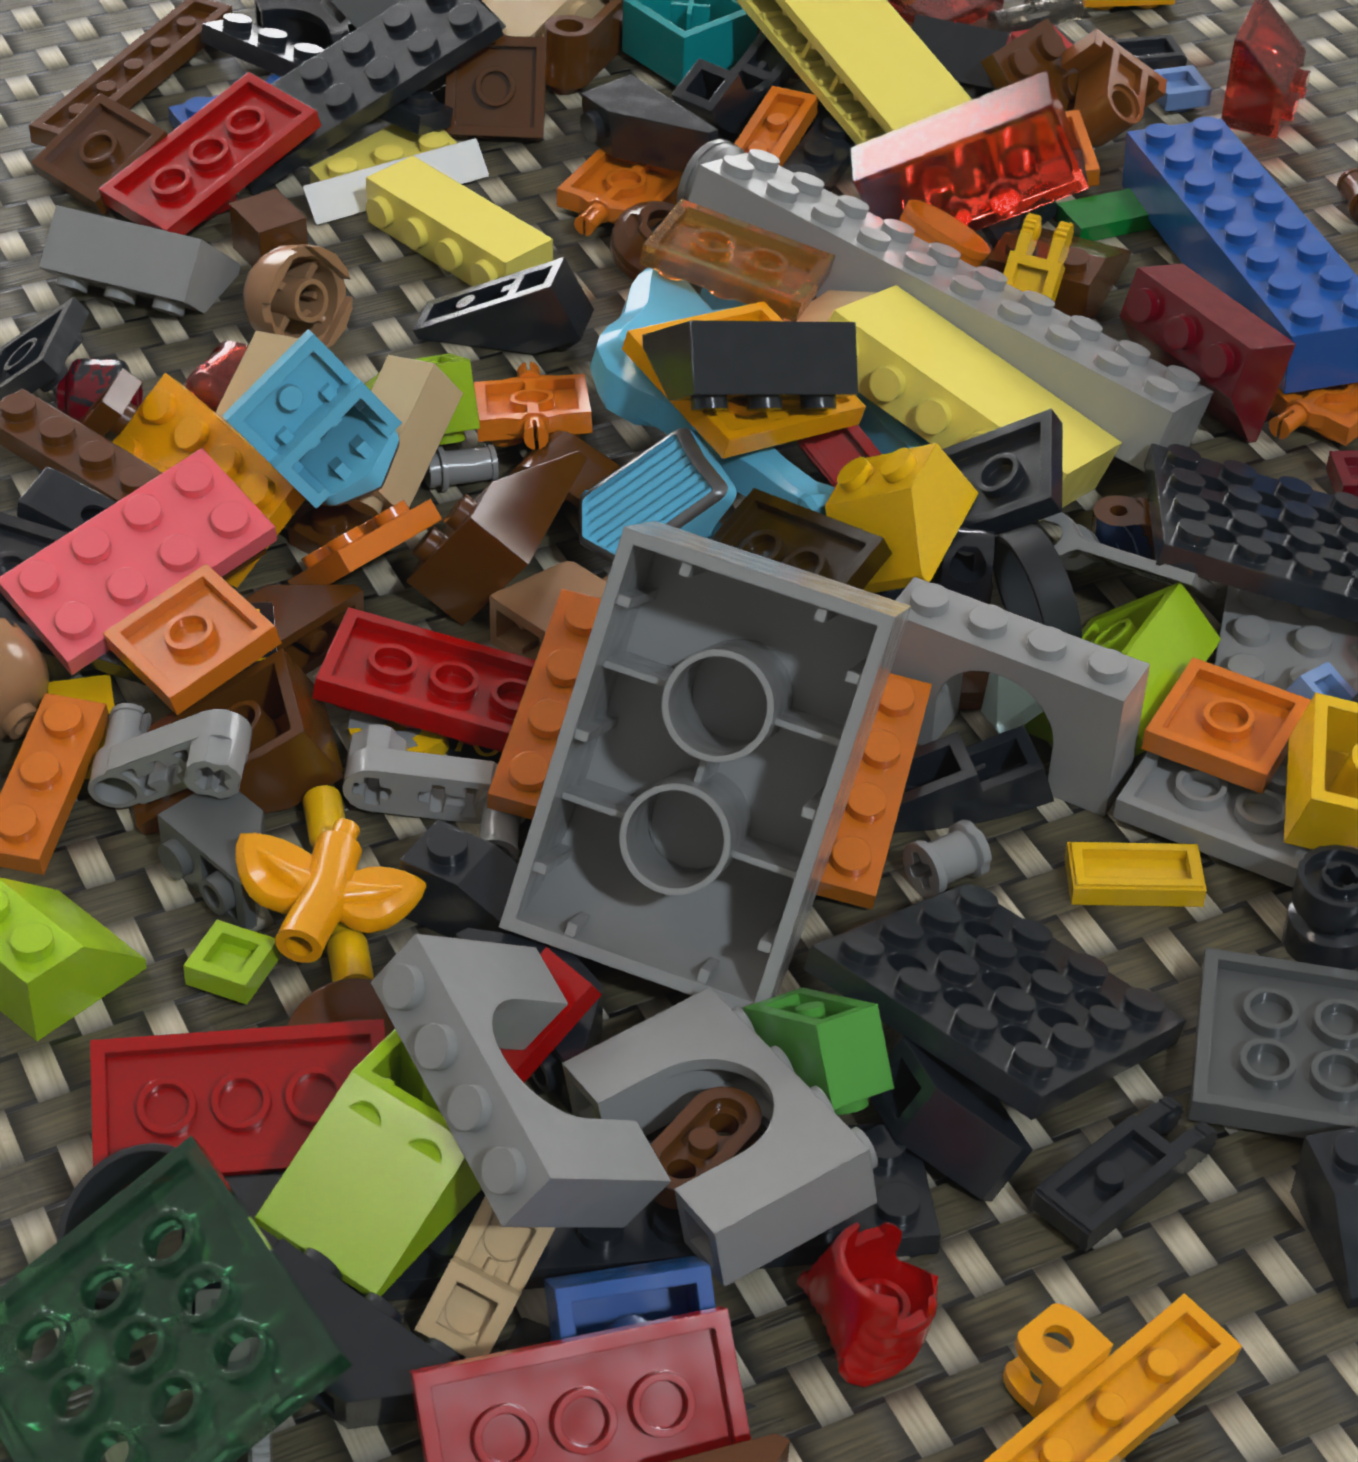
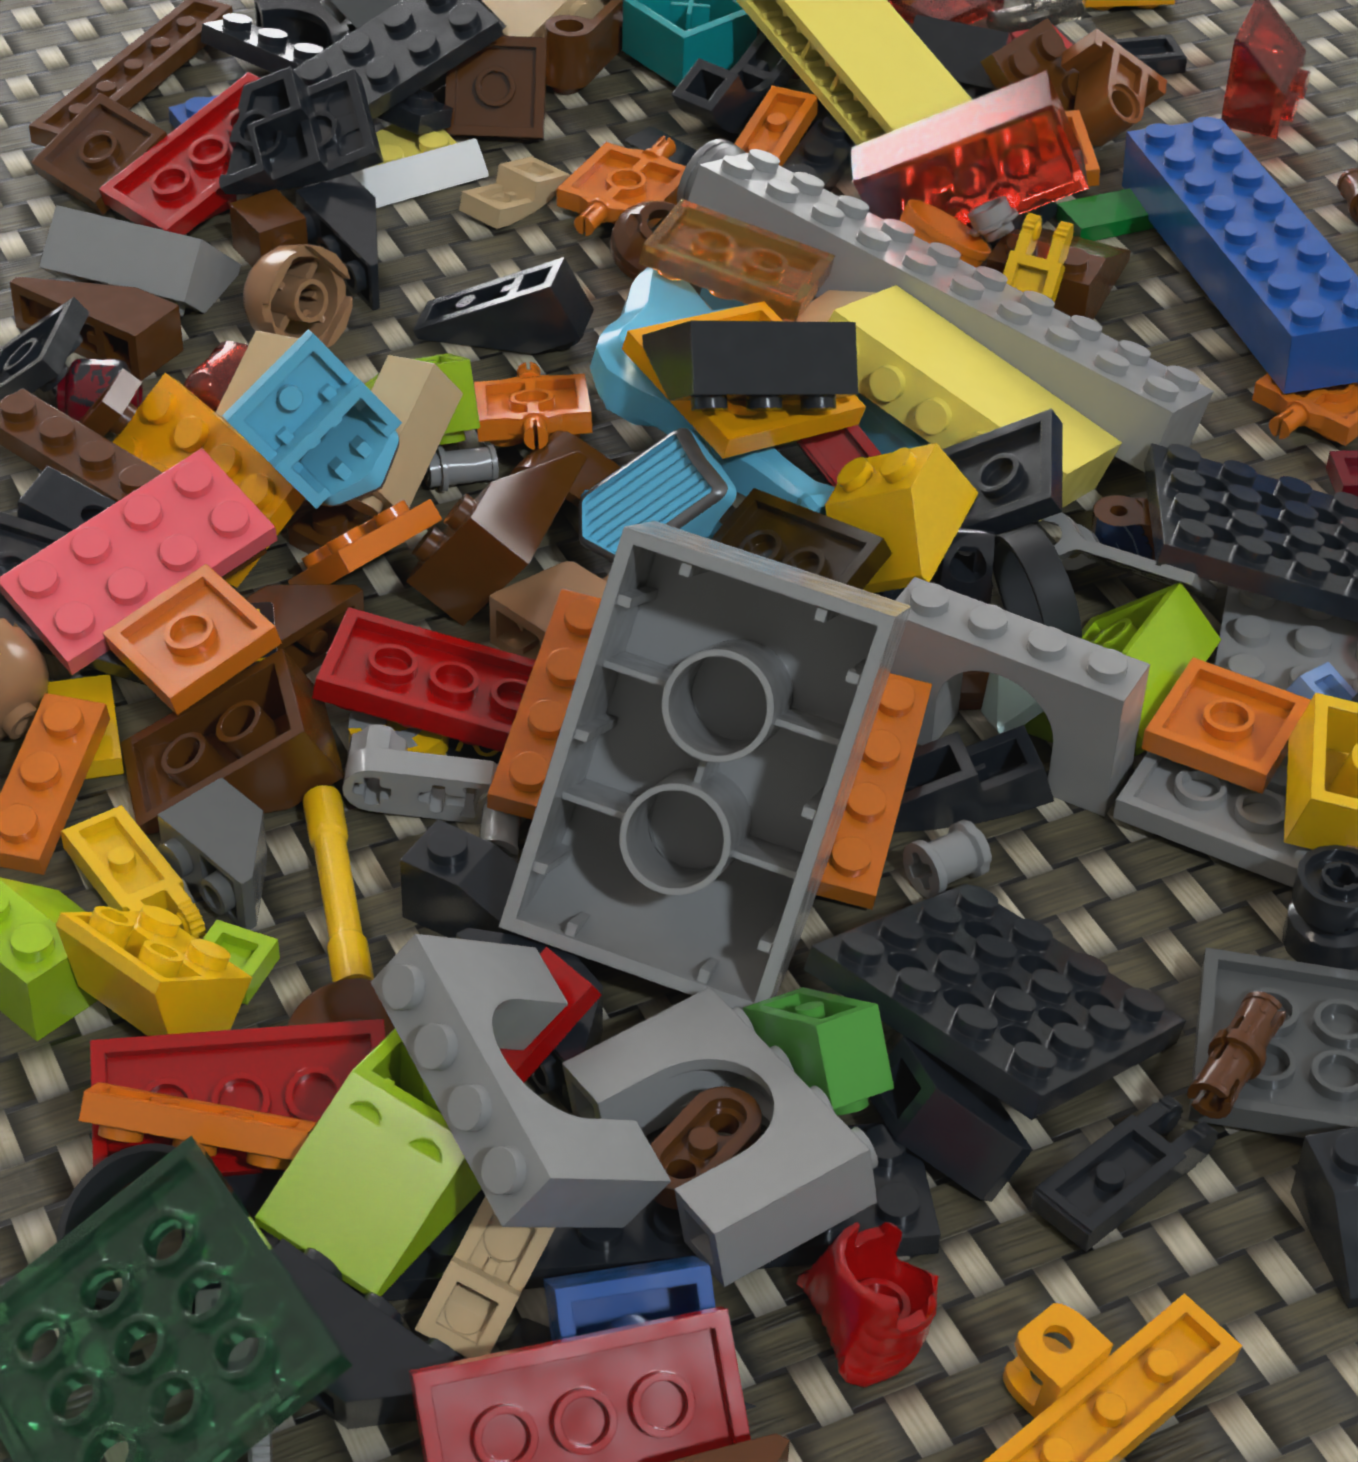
light grey beam [88,703,252,808] -> none
light orange plant [235,818,427,963] -> none
light yellow brick [366,156,553,287] -> none
black slope [580,74,718,172] -> none
yellow tile [1064,842,1207,907] -> none
dark red slope [1119,264,1296,443] -> none
medium blue plate [1154,65,1212,113] -> none
none -> reddish brown slope [10,277,184,381]
none -> yellow slope [56,905,253,1036]
none -> yellow hinge [61,805,206,939]
none -> orange plate [79,1082,317,1170]
none -> black slope [219,66,384,195]
none -> black slope [295,174,380,310]
none -> tan slope [459,156,570,229]
none -> light grey plate [967,196,1018,242]
none -> reddish brown pin [1187,991,1286,1119]

